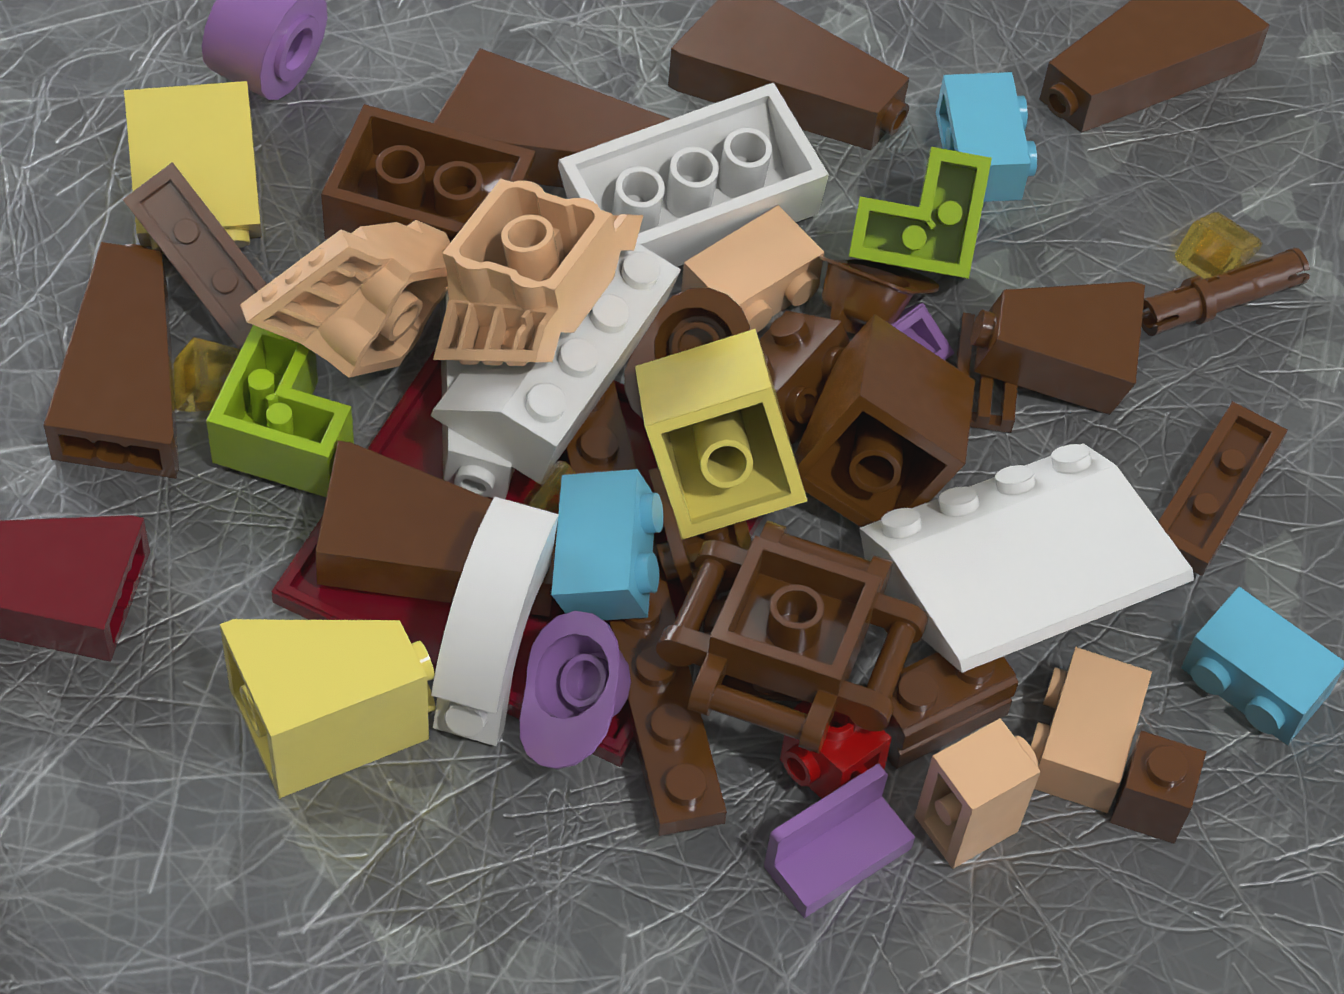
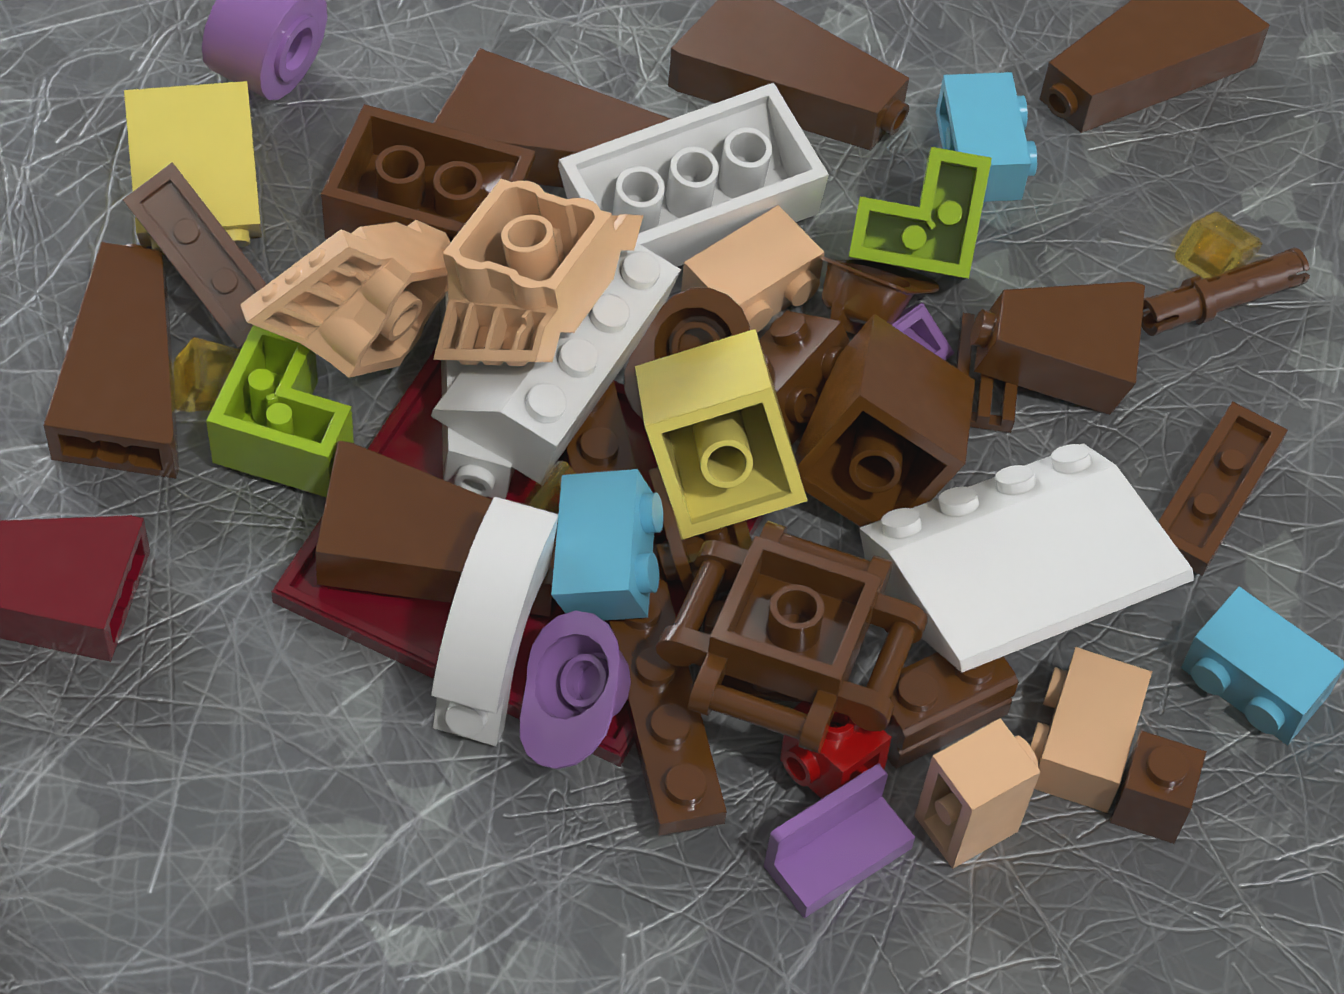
light yellow slope [220,619,436,799] -> none

